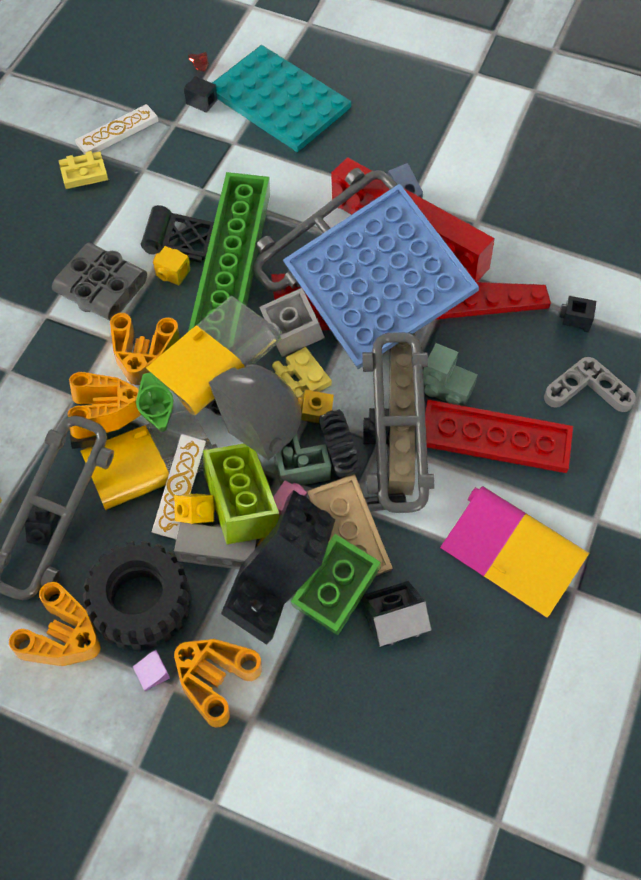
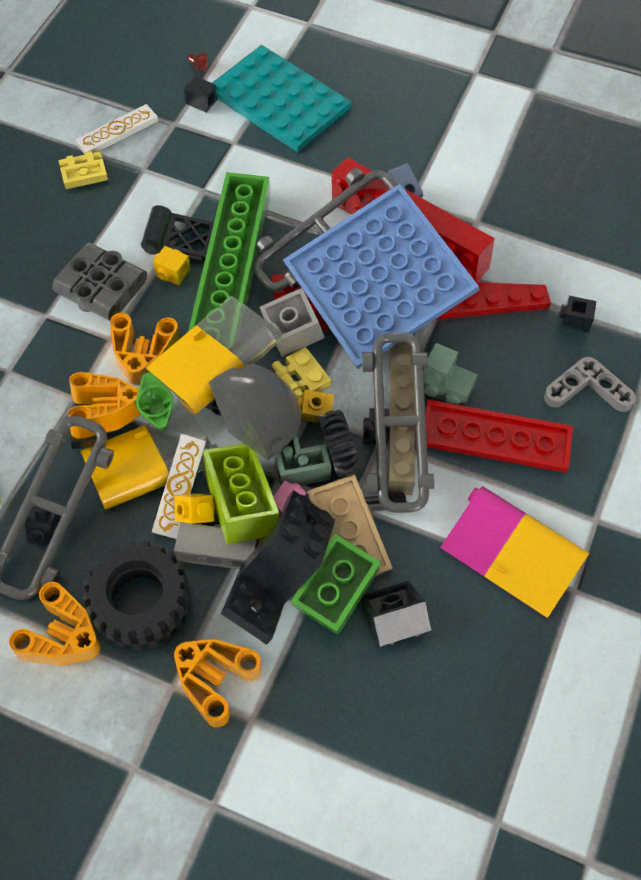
slope [133,650,170,691] -> none

